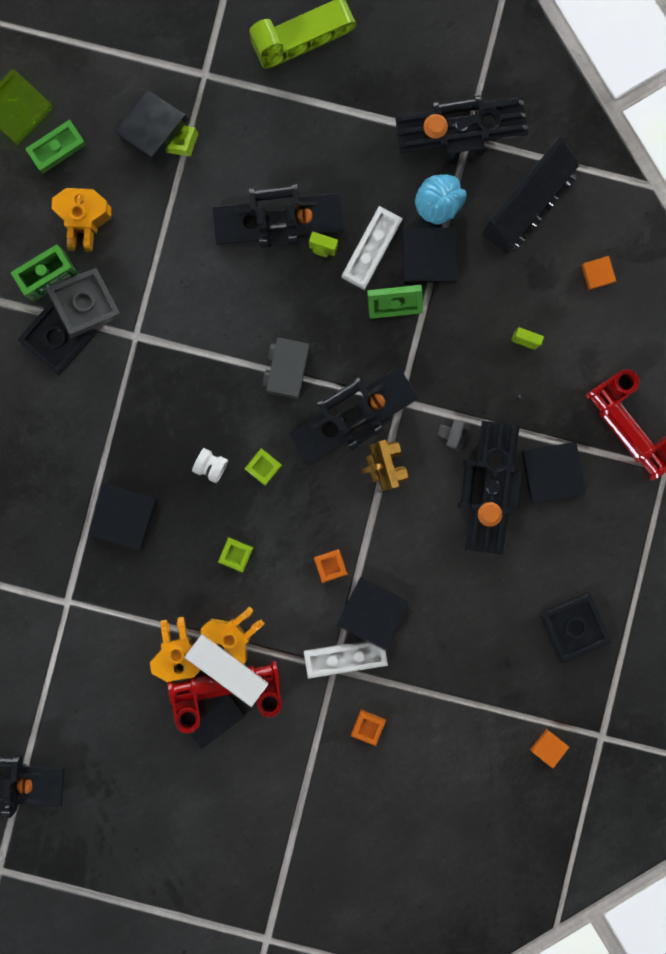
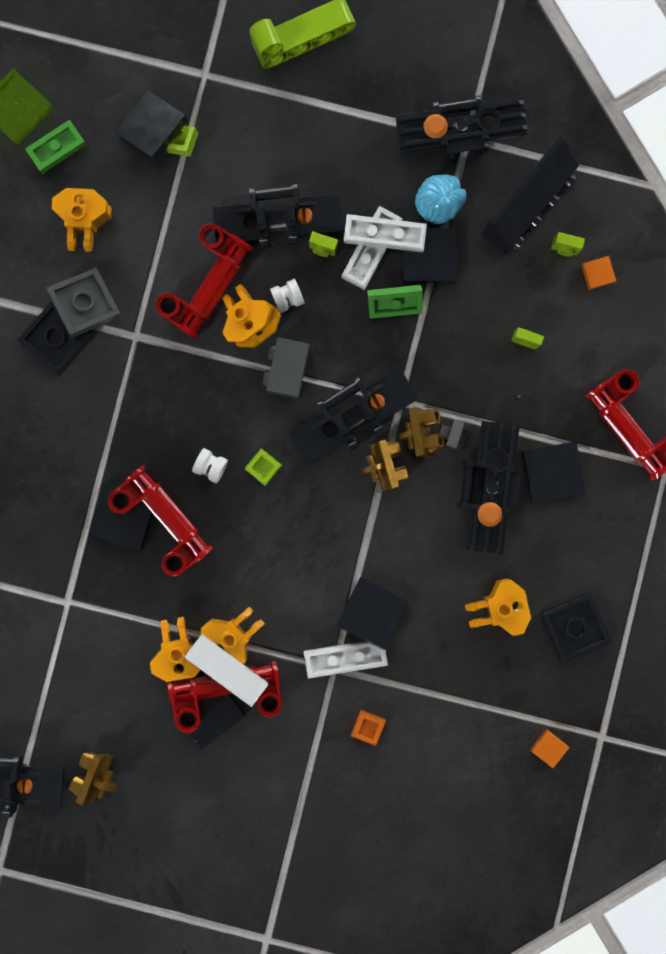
bright green brick [10,244,79,302] -> none
lime tile [218,537,254,573] -> none
orange tile [314,549,348,583] -> none
none -> pearl gold hips [69,752,117,805]
none -> red piece [108,465,213,576]
none -> red piece [155,223,253,339]
none -> light orange hinge [222,284,281,348]
none -> white wheel [270,279,305,314]
none -> white tile [344,214,427,252]
none -> pearl gold hips [399,407,445,459]
none -> light orange hinge [465,578,531,636]
none -> lime plate [551,232,585,257]

